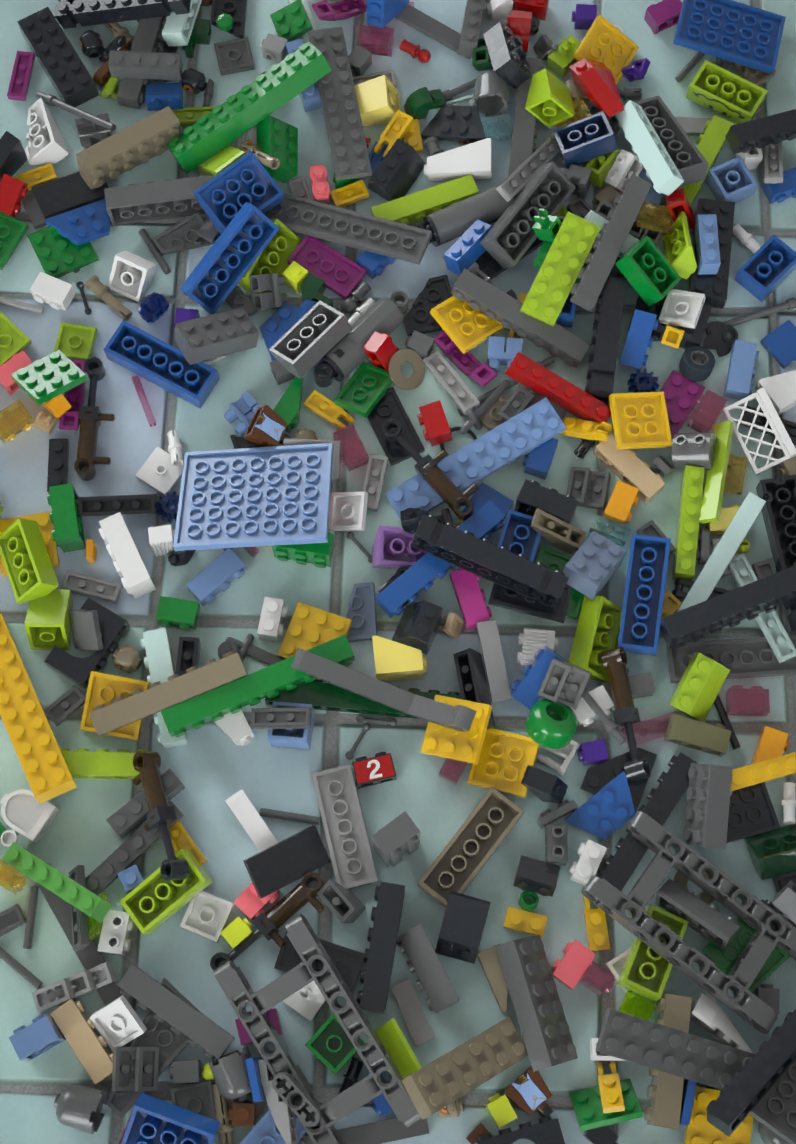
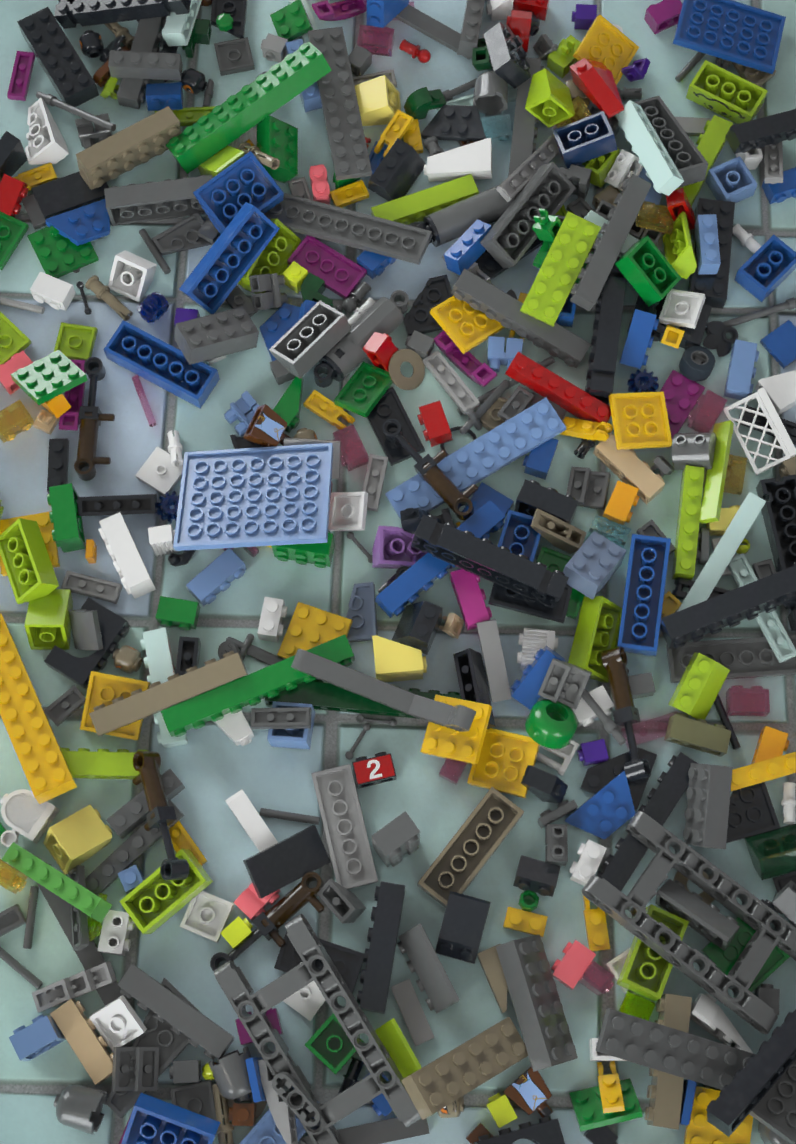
none -> light yellow slope [43,804,113,875]

